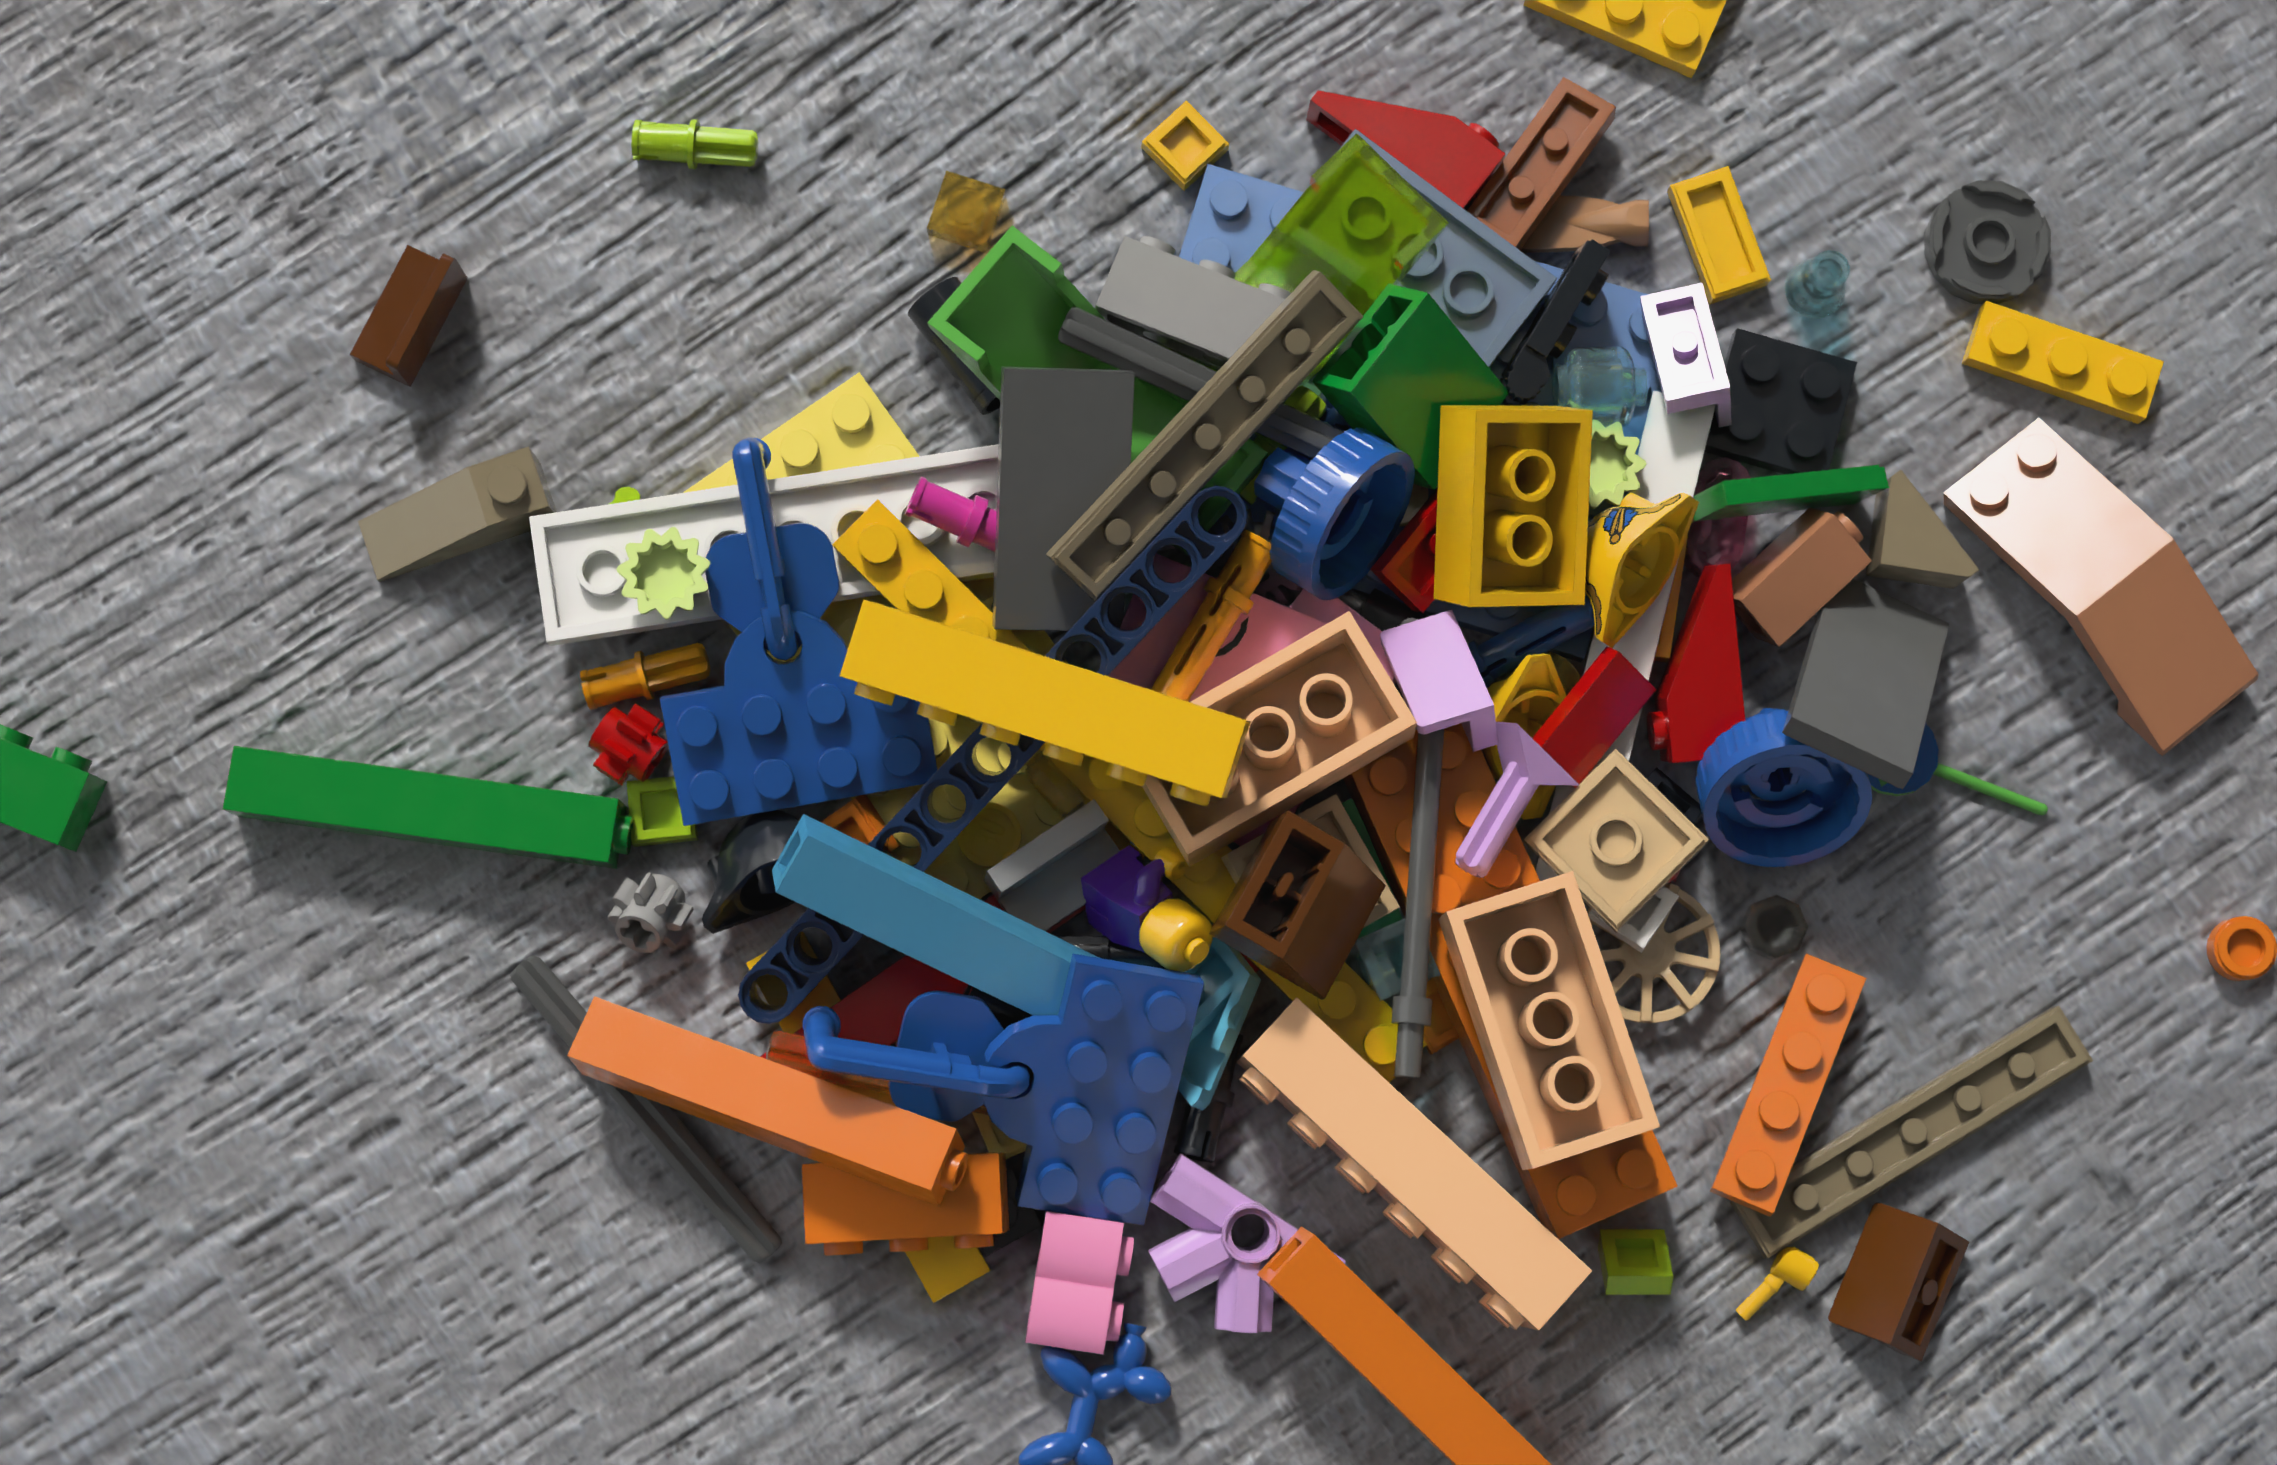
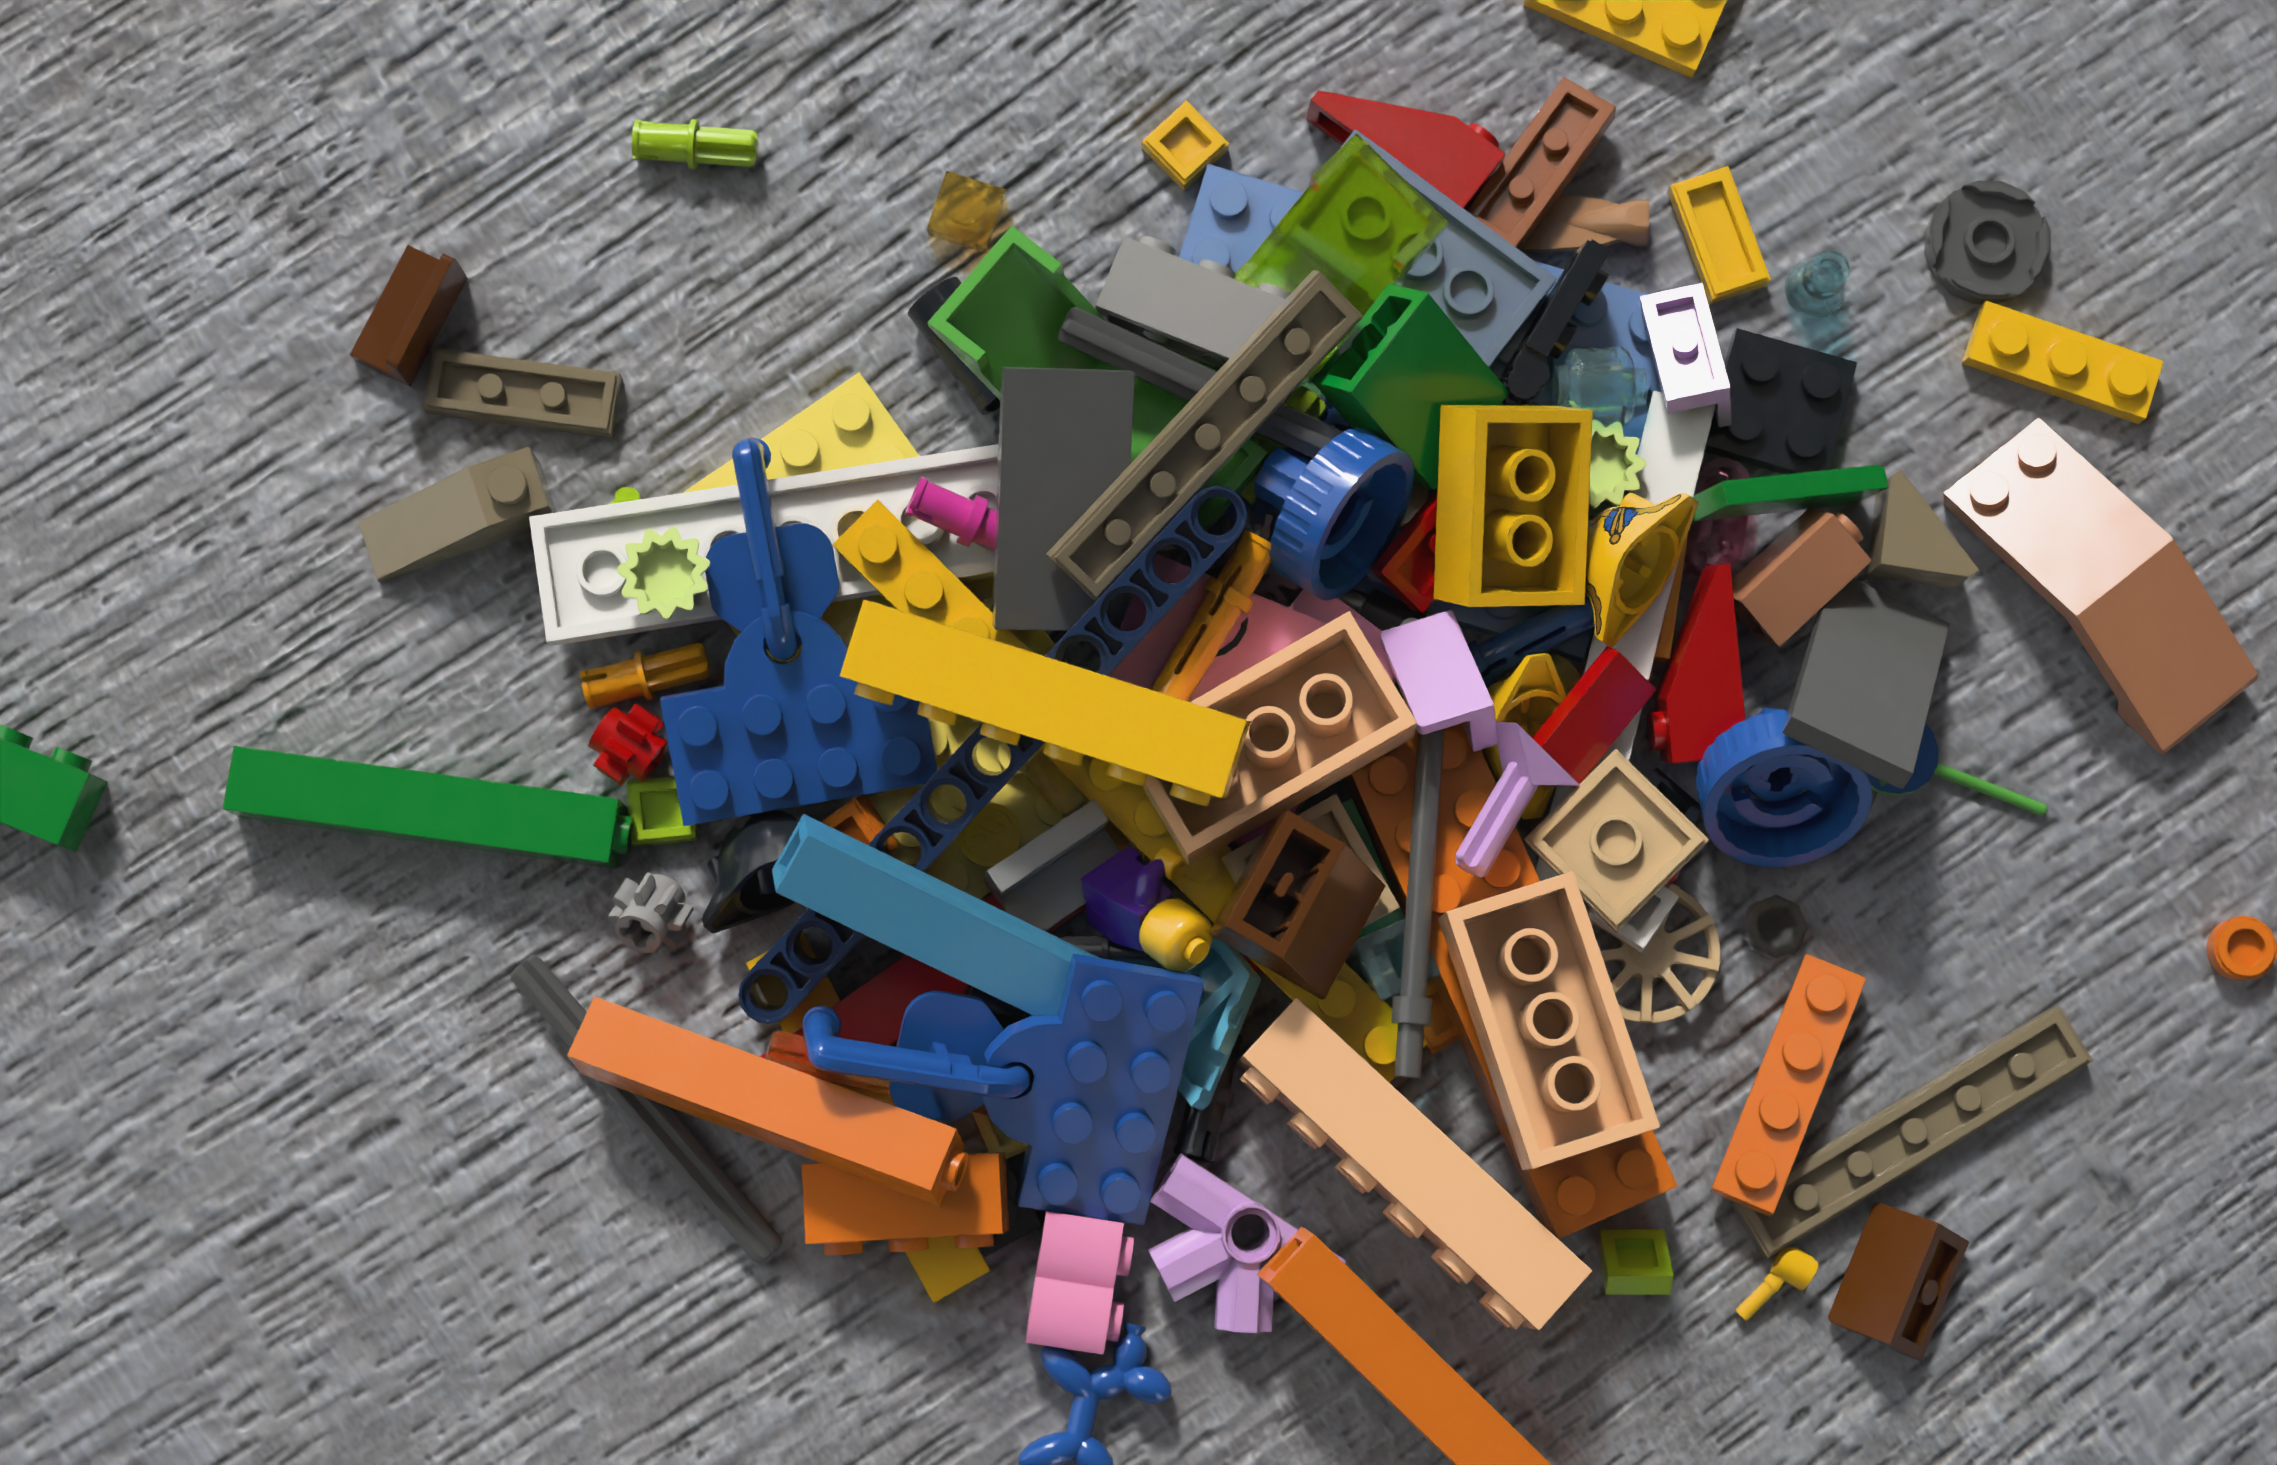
none -> dark tan tile [423,348,623,439]

